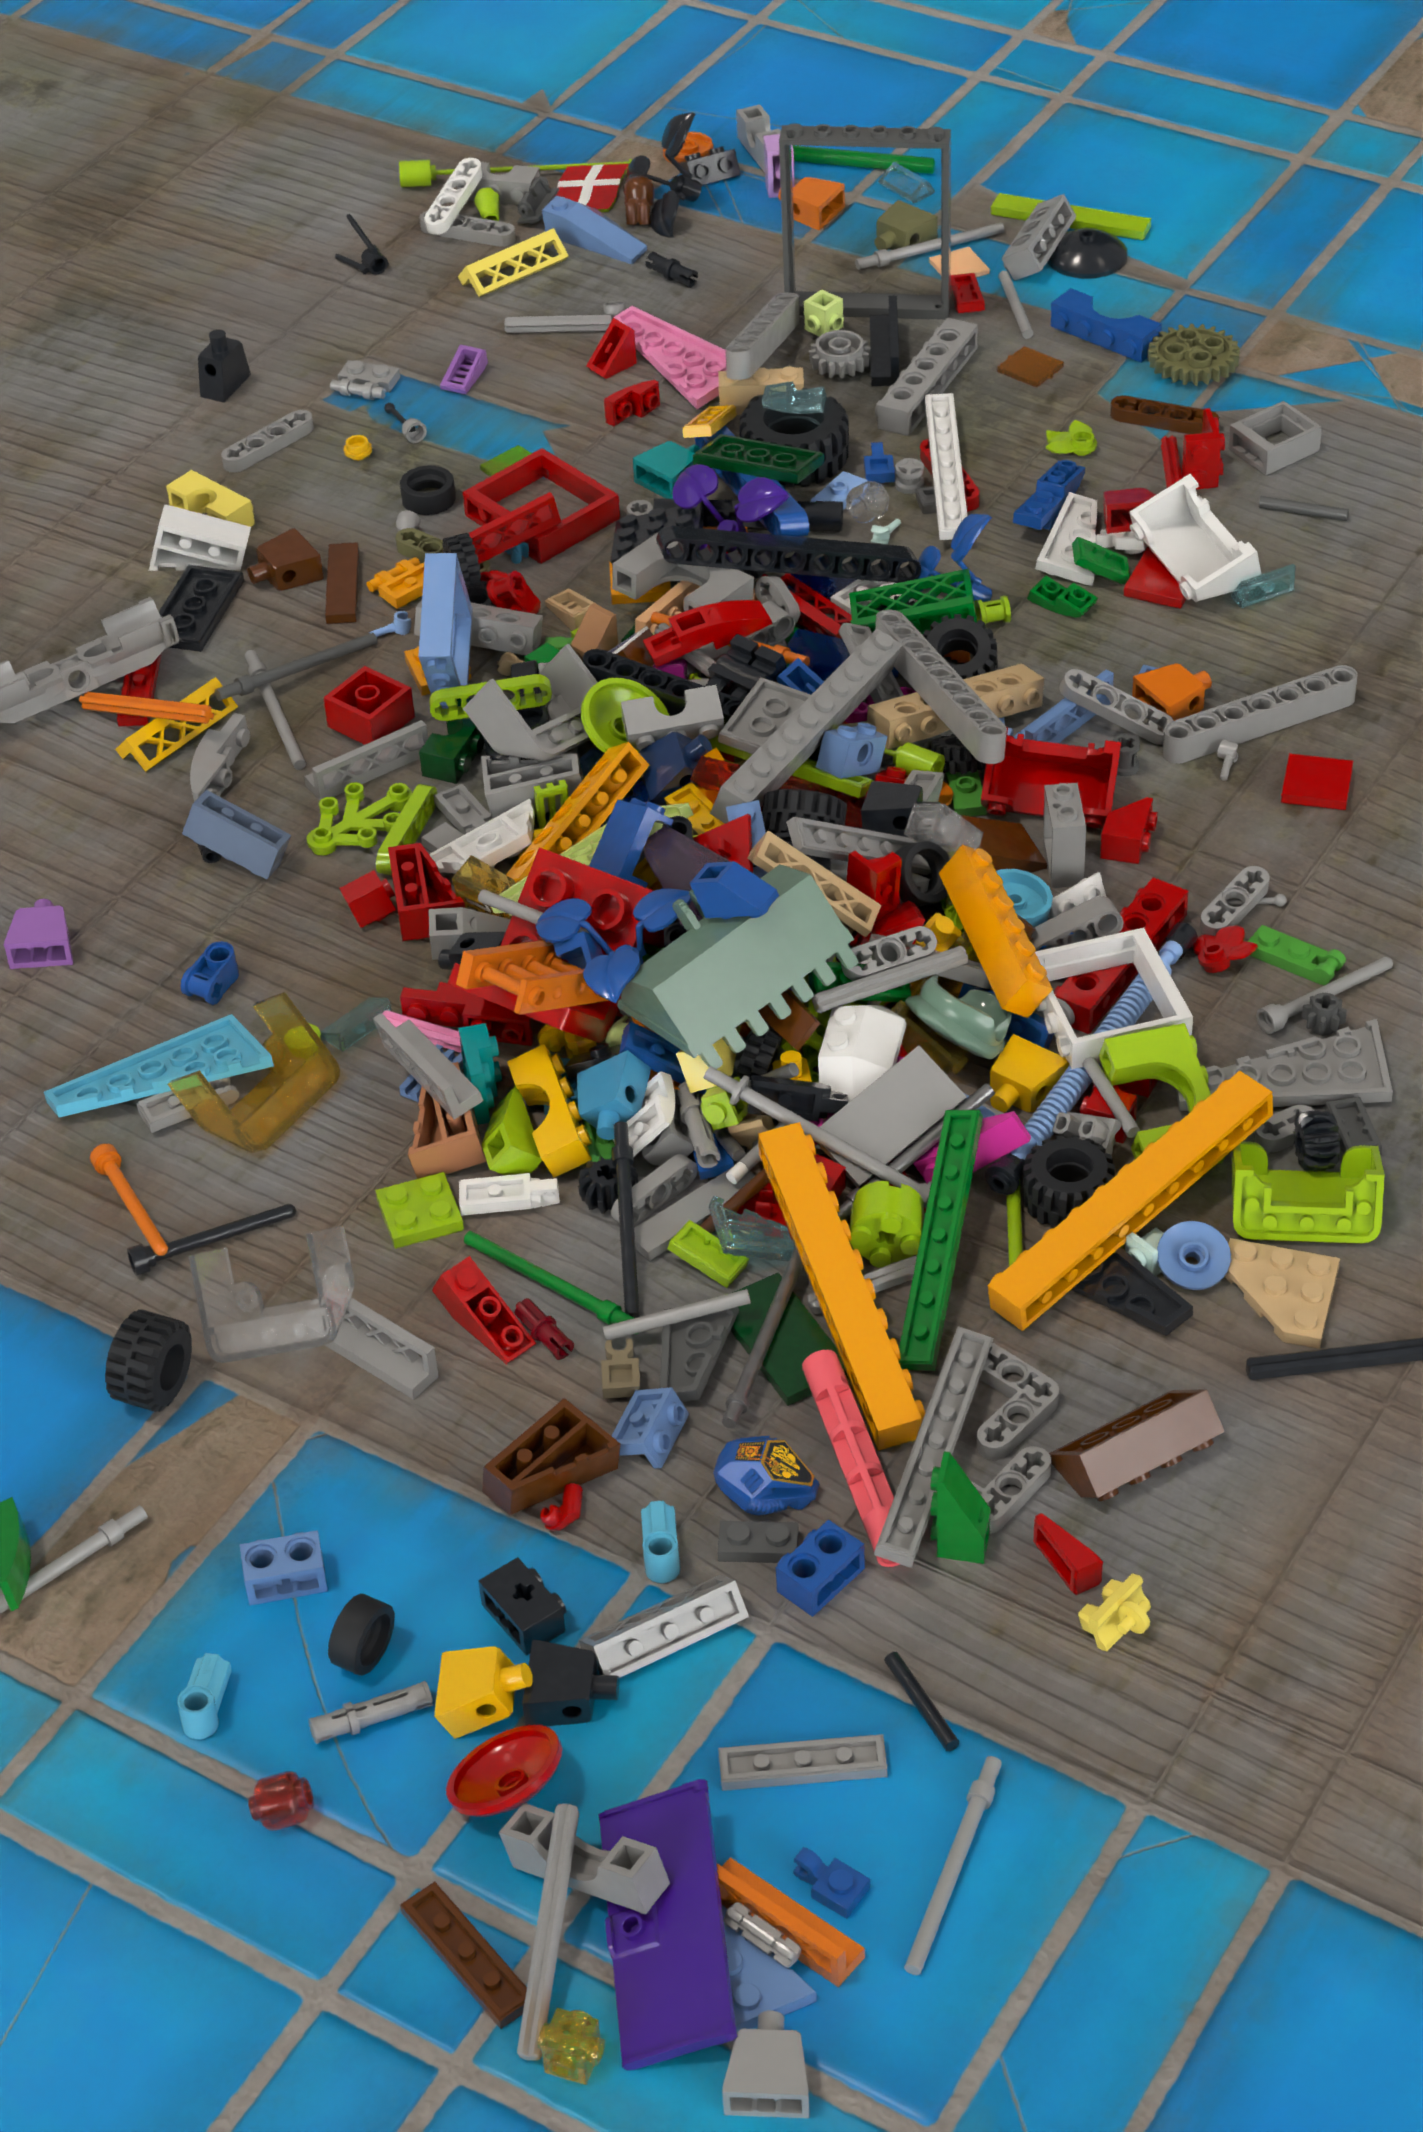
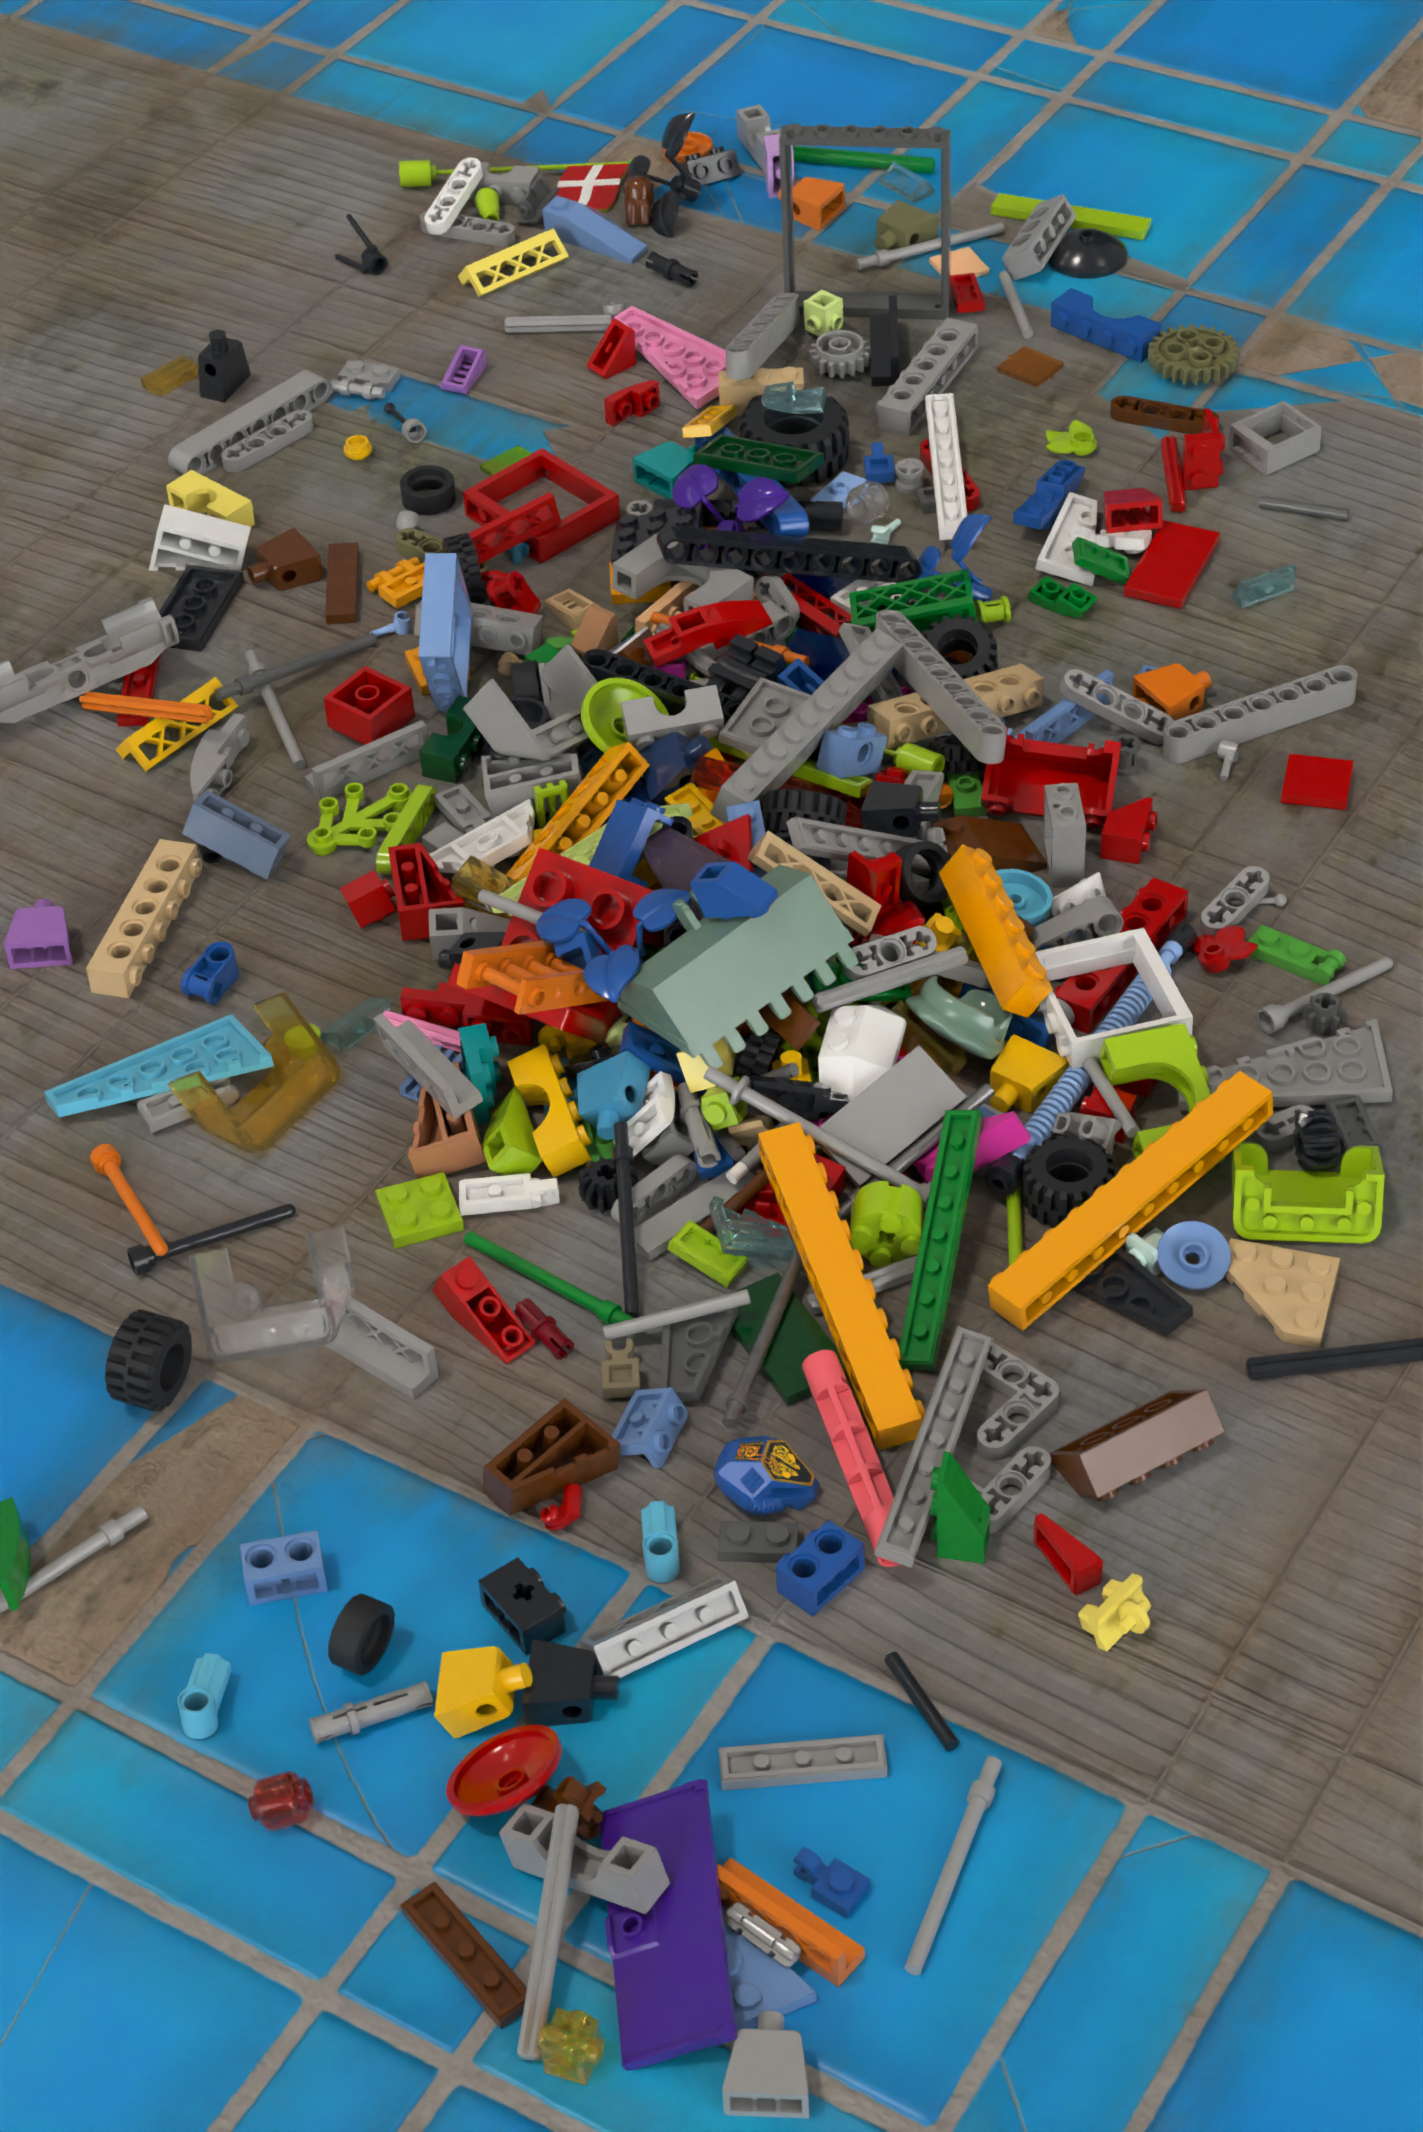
lime beam [429,674,552,721] -> none
clear brick [904,804,984,859] -> none
white windscreen [1129,474,1262,602] -> none
none -> tan brick [86,839,202,999]
none -> clear yellow tile [140,355,199,397]
none -> light grey beam [168,370,332,475]
none -> reddish brown hips [531,1775,607,1840]

